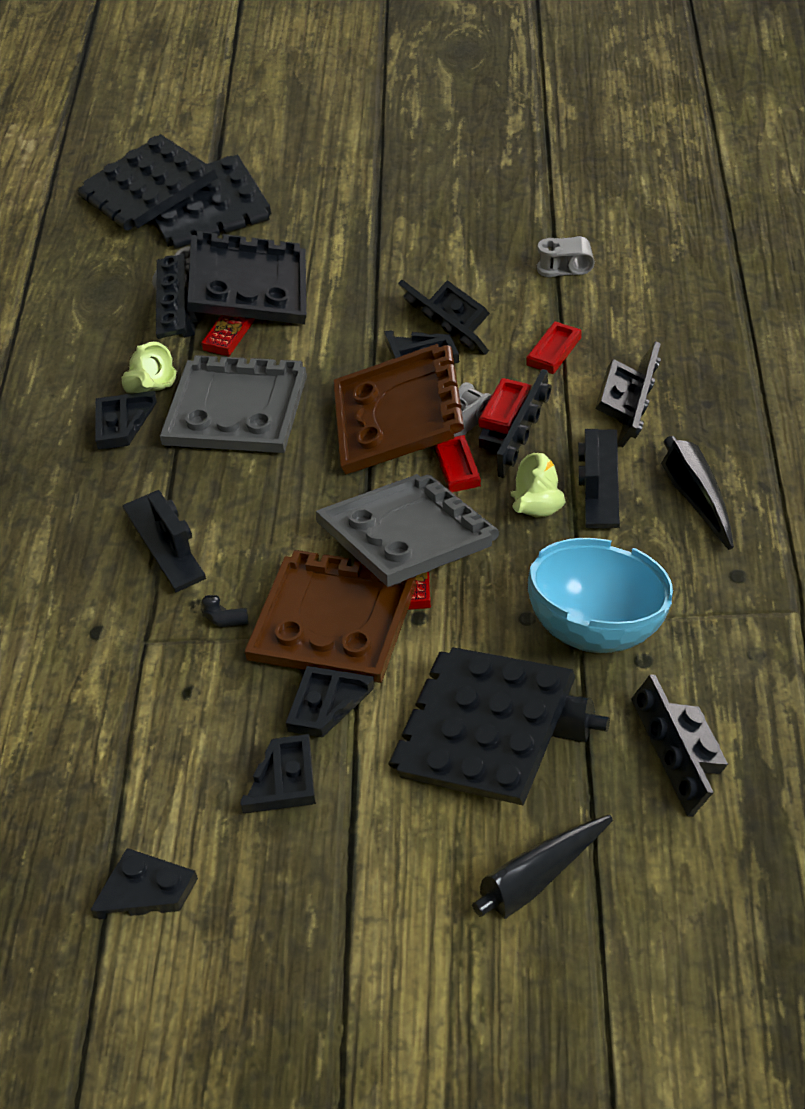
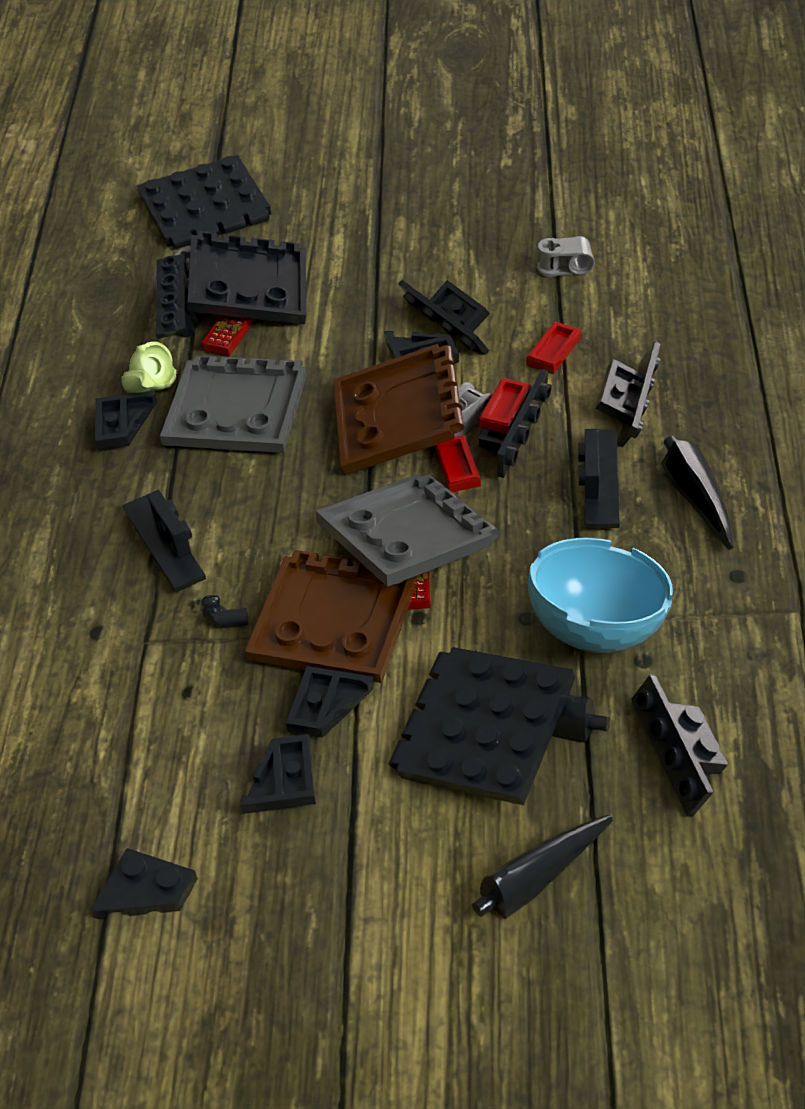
black hinge [78,134,218,230] -> none
yellowish green hair [510,453,566,517] -> none

